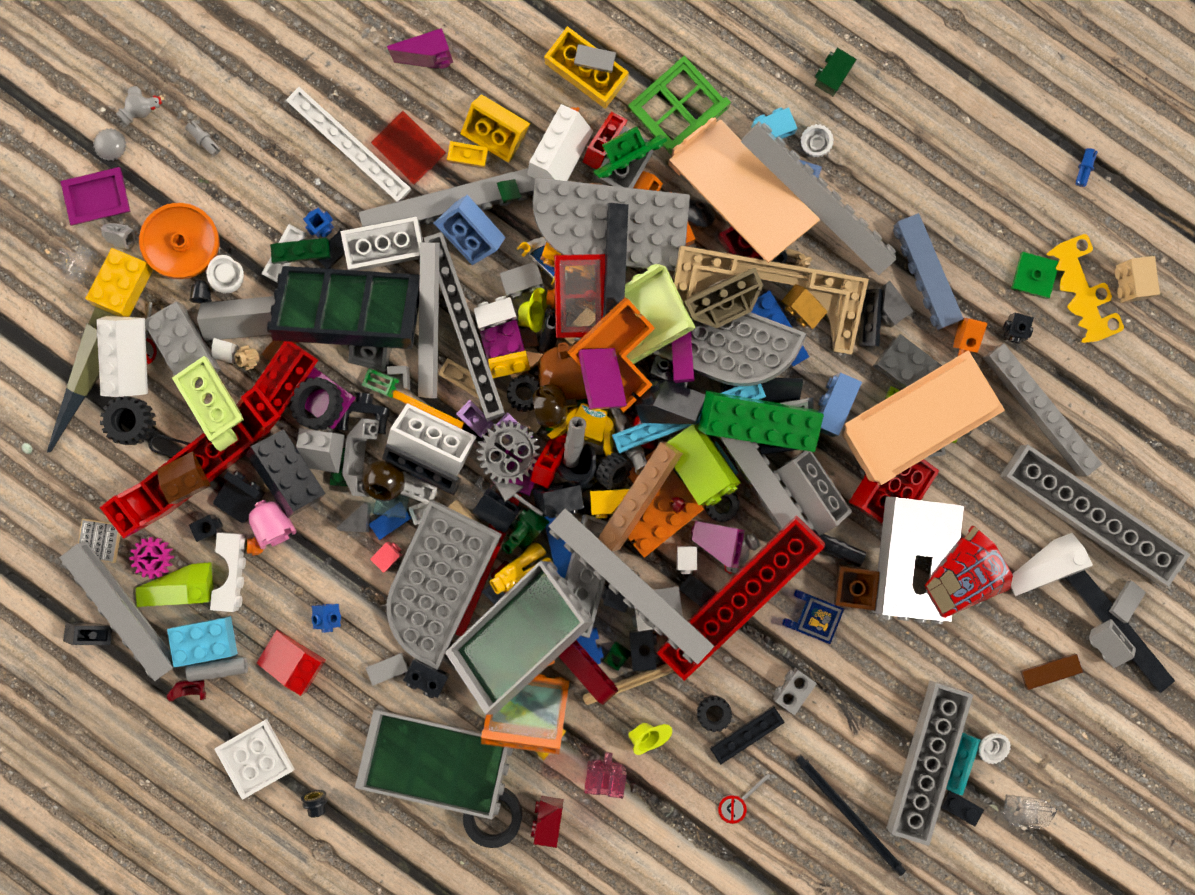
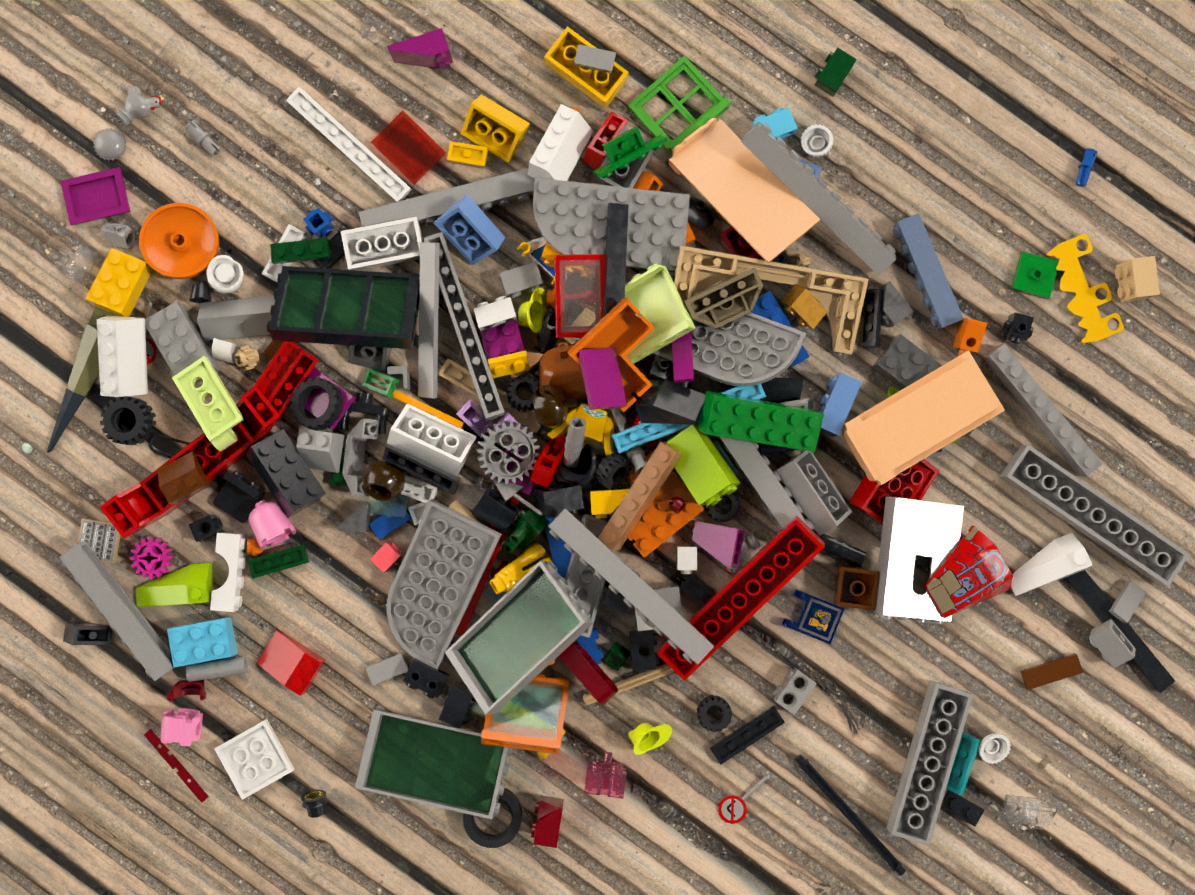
blue brick [312,604,341,633] -> none
dark green slope [497,179,522,204] -> none
none -> dark red piece [144,729,209,803]
none -> bright pink brick [160,708,203,746]
none -> dark green plate [247,544,310,579]
none -> black brick [438,681,476,728]

